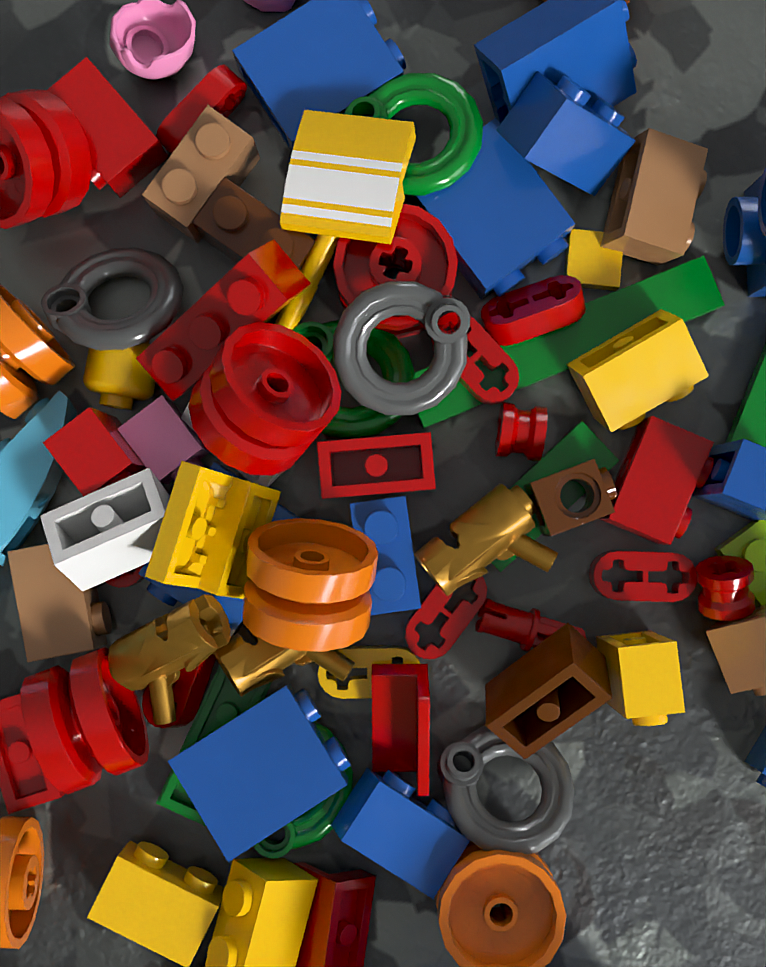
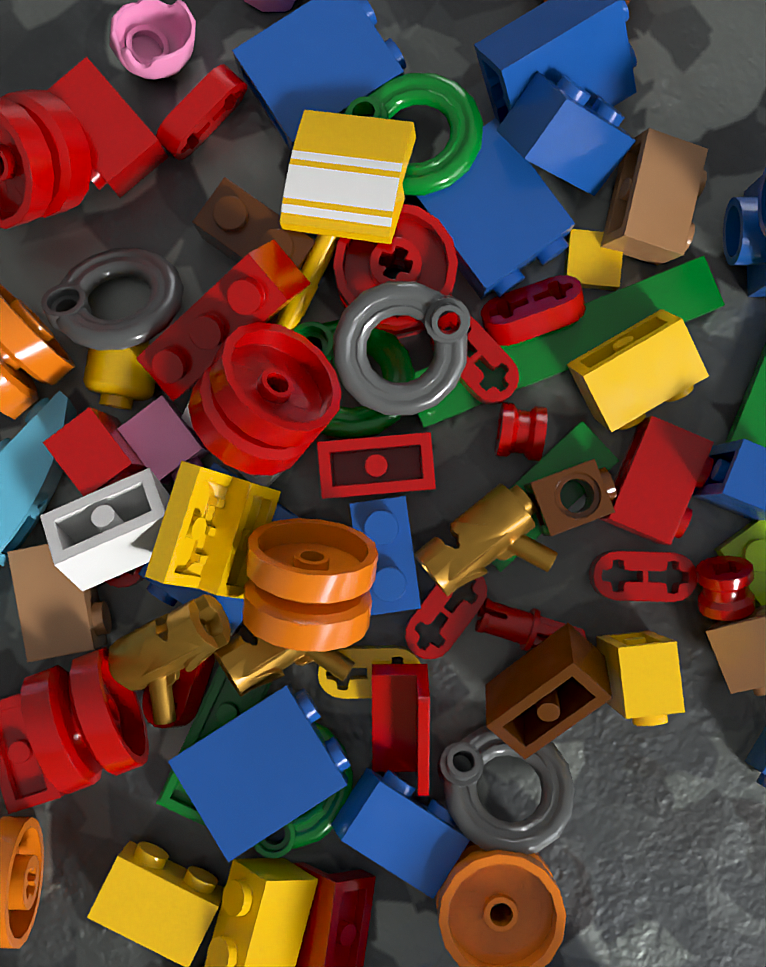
medium nougat brick [142,105,260,244] -> none

